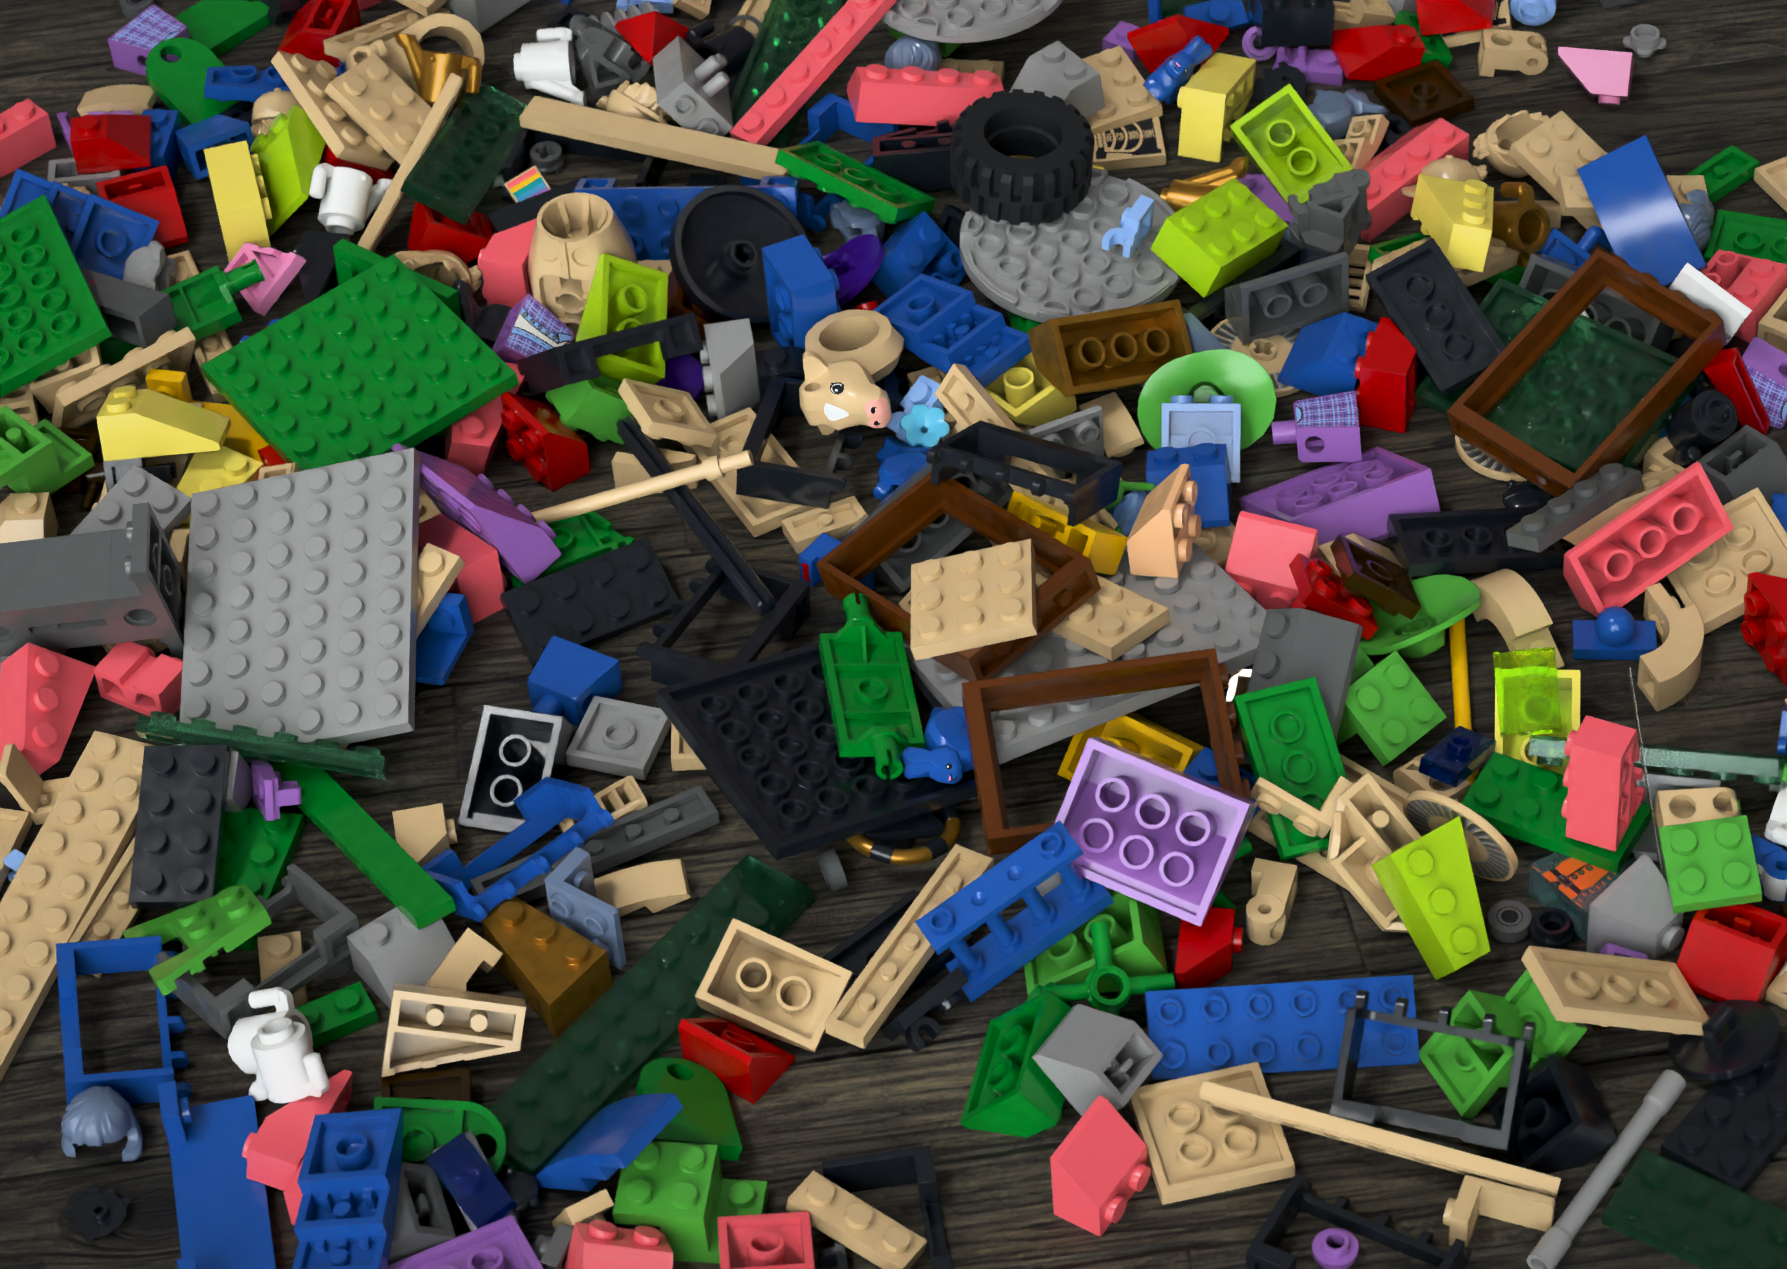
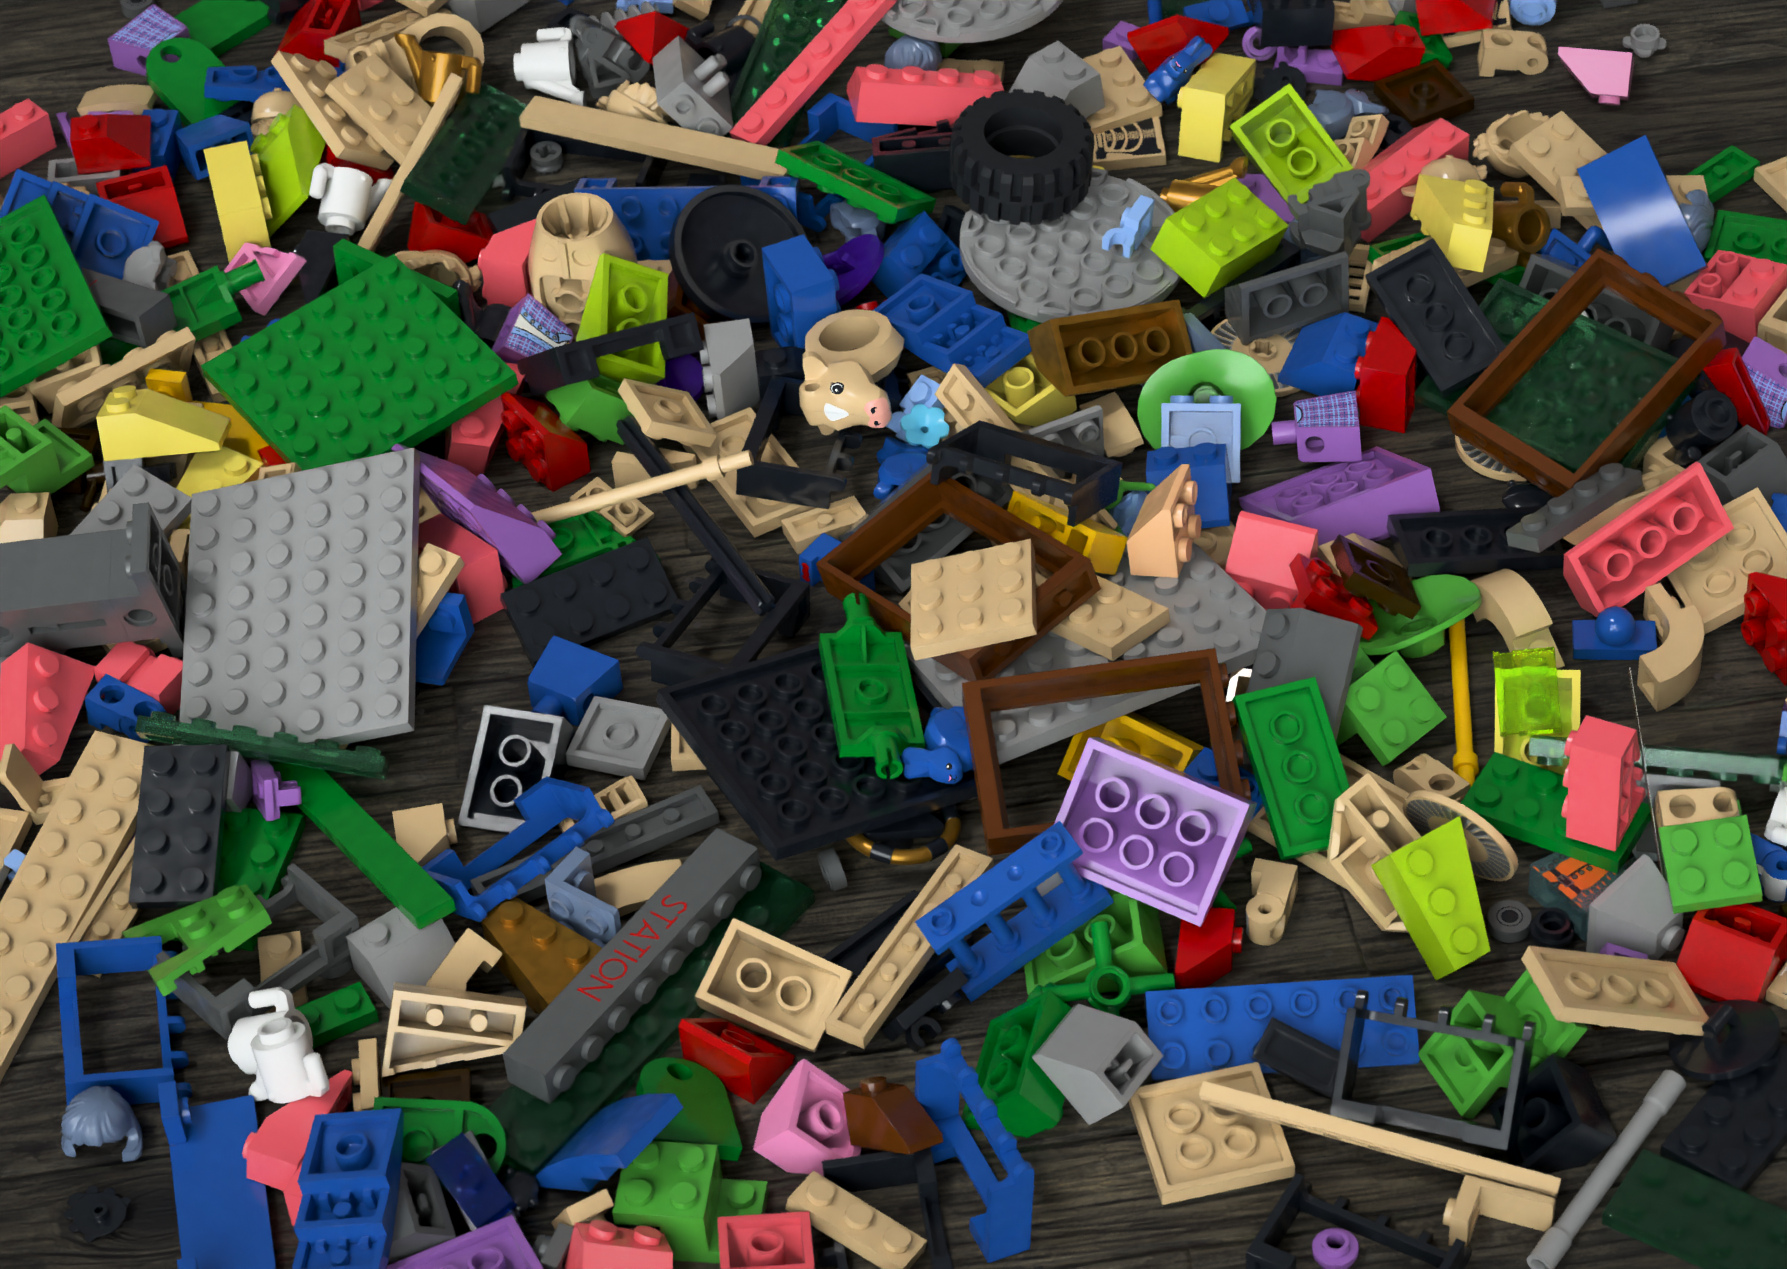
tile [504,166,551,203] -> none
coral slope [1050,1095,1151,1237] -> none
tan bracket [1250,776,1354,838] -> none
clear blue plate [1418,726,1496,787] -> none
white slope [1669,263,1752,345] -> none
none -> blue leg [85,674,168,743]
none -> tan plate [352,1038,382,1112]
none -> dark grey brick [503,828,762,1104]
none -> tan slope [569,477,654,537]
none -> bright pink slope [753,1059,862,1176]
none -> reddish brown slope [843,1076,943,1155]
none -> blue hinge [915,1038,1035,1263]
none -> black tile [1251,1017,1340,1100]

